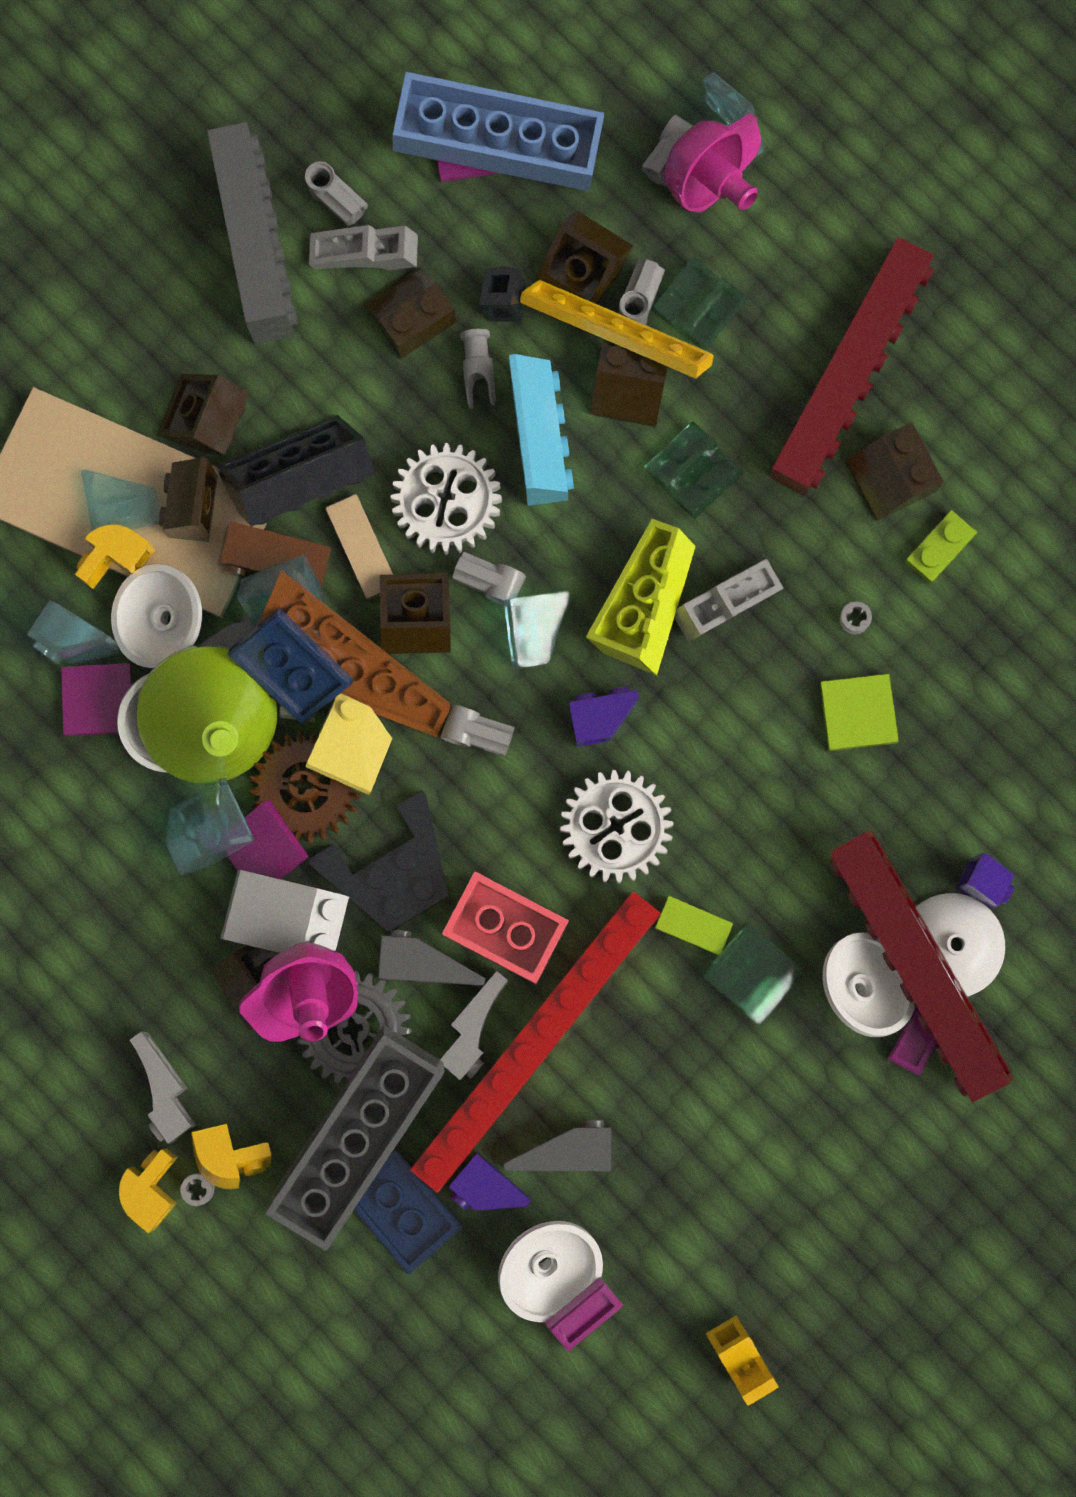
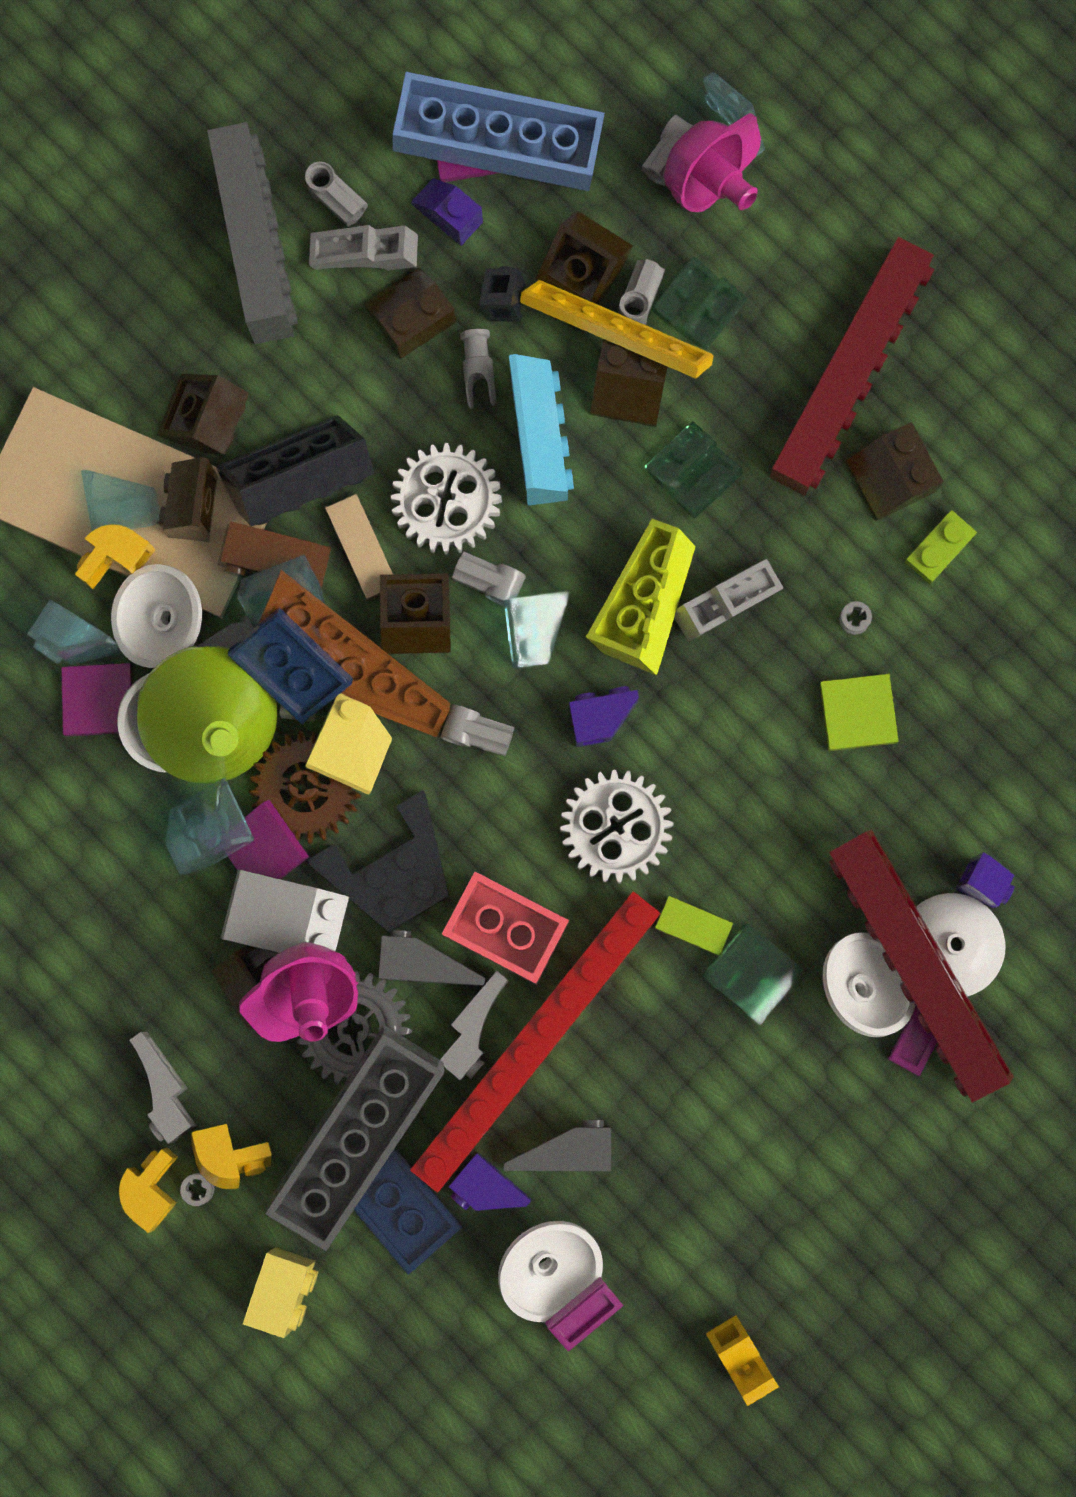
none -> light yellow brick [243,1247,318,1338]
none -> dark purple slope [411,178,483,246]

